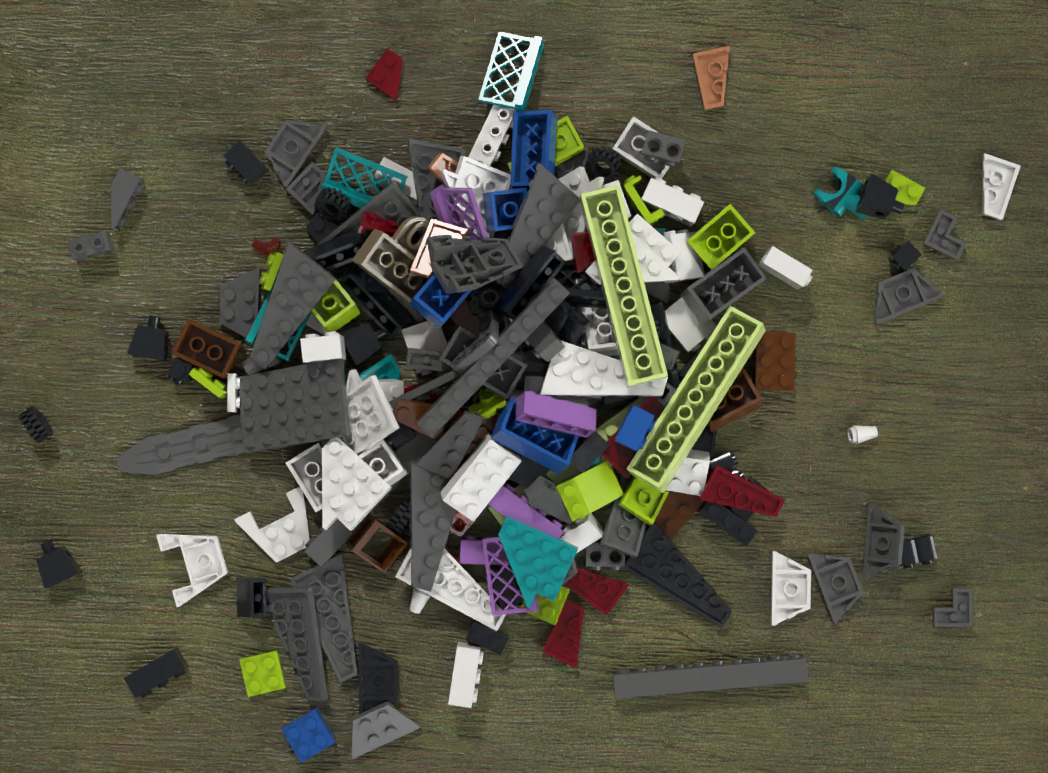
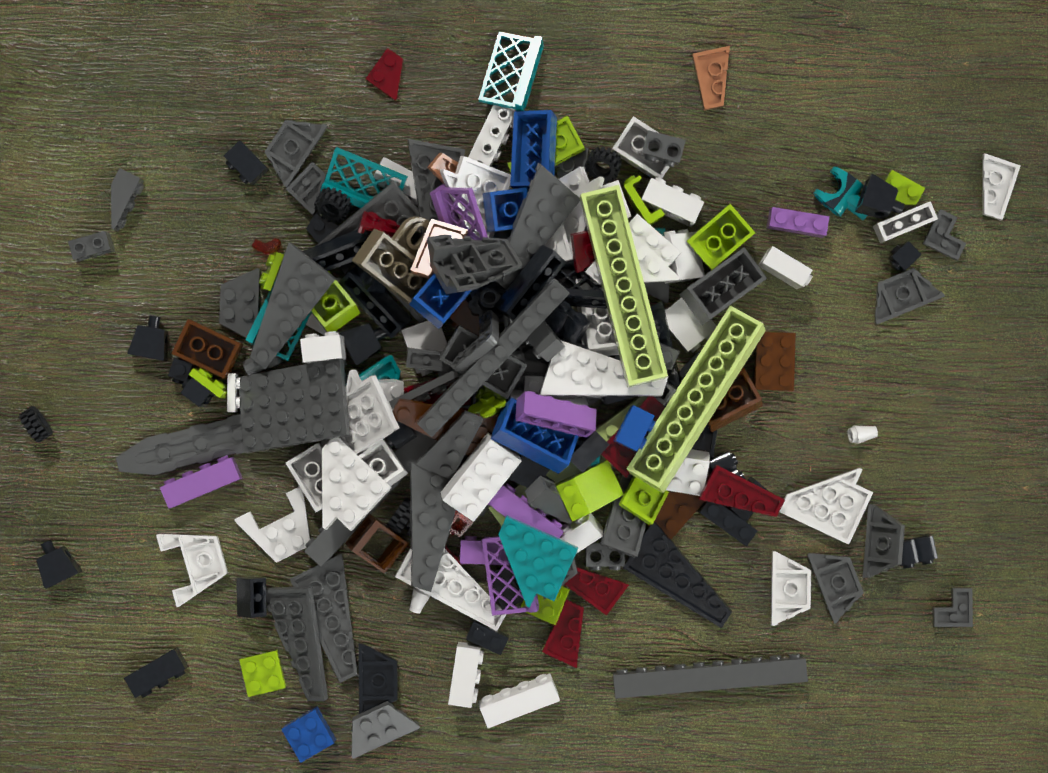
none -> medium lavender brick [160,455,242,509]
none -> black brick [181,377,215,407]
none -> white brick [479,674,560,728]
none -> medium lavender brick [766,207,829,238]
none -> white wing [780,468,873,544]
none -> white brick [873,201,938,243]

